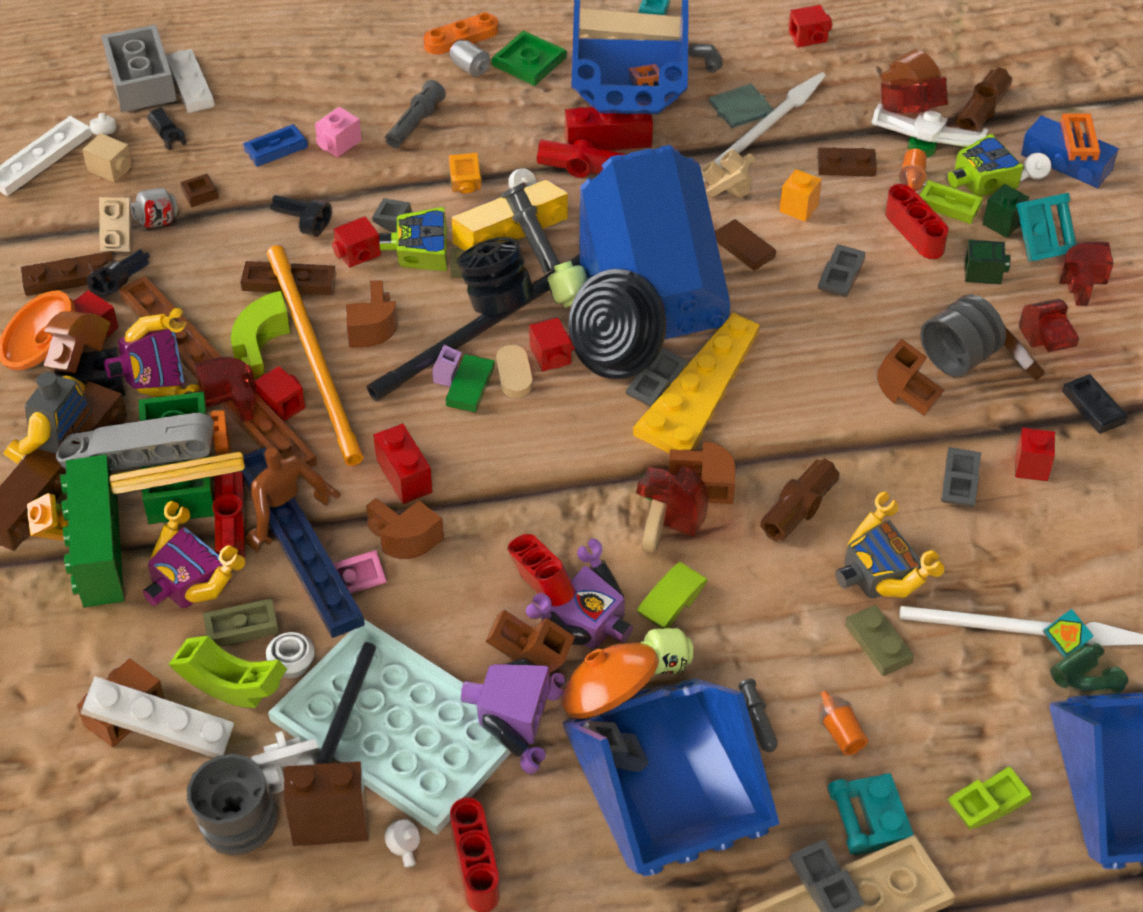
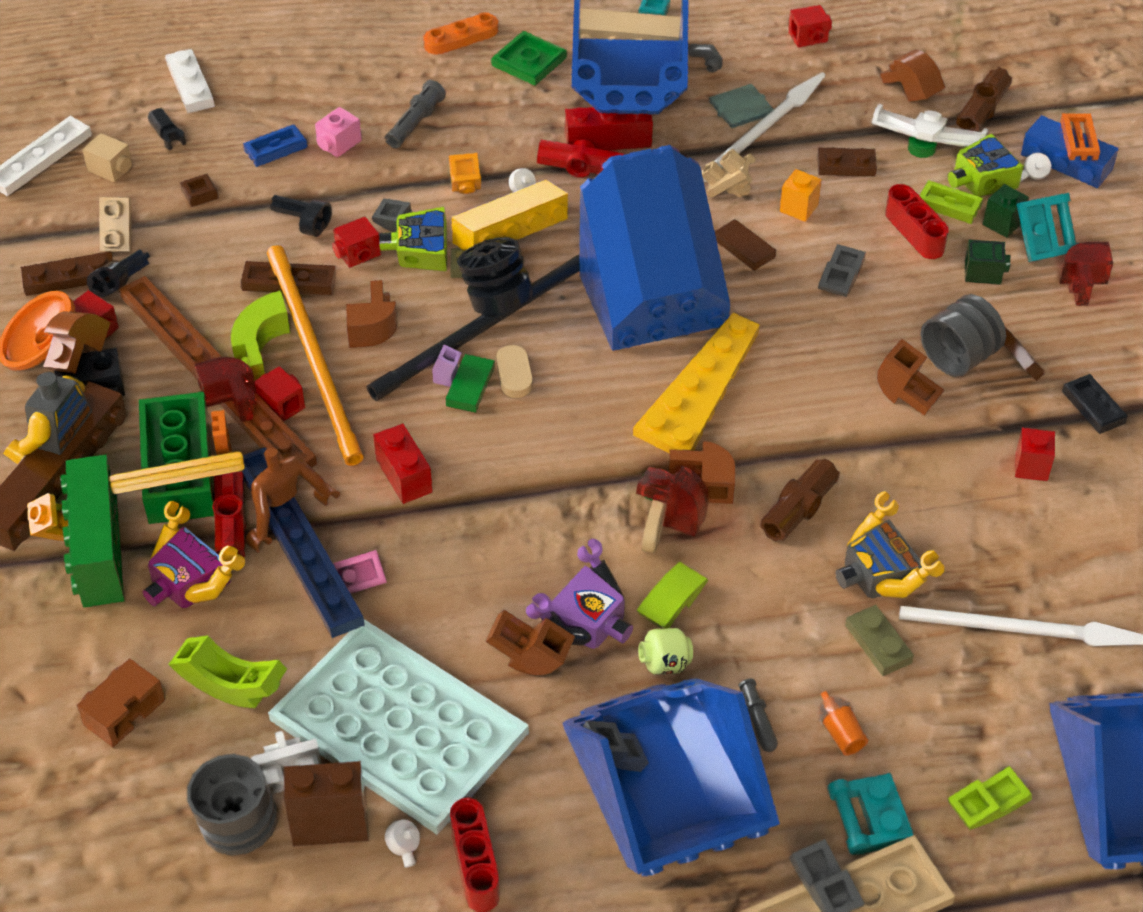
light grey piece [56,413,215,471] -> none
white plate [81,676,234,758] -> none
white piece [90,113,117,136] -> none
light grey brick [101,25,177,112] -> none
torso [104,308,200,398] -> none
light grey head [131,188,177,228] -> none
olive plate [203,598,279,647] -> none
white cone [266,632,315,678] -> none
black bar [316,642,376,764] -> none
dark orange brick [366,498,444,559] -> none
light grey brick [450,40,490,77] -> none
medium lavender torso [461,658,565,774] -> none
dark grey pin [500,182,561,274] -> none
red beam [507,534,576,607] -> none
red brick [529,317,575,372] -> none
yellowish green head [547,261,588,308] -> none
orange dish [561,643,659,719] -> none
black piece [568,269,666,379] -> none
dark grey slope [626,348,688,407] -> none
orange tile [628,64,660,86] -> none
clear red brick [881,76,948,113] -> none
piece [898,149,927,191] -> none
dark grey slope [941,447,981,507] -> none
clear red brick [1018,298,1079,352] -> none
tile [1043,608,1094,658] -> none
clear green plant [1050,643,1128,693] -> none

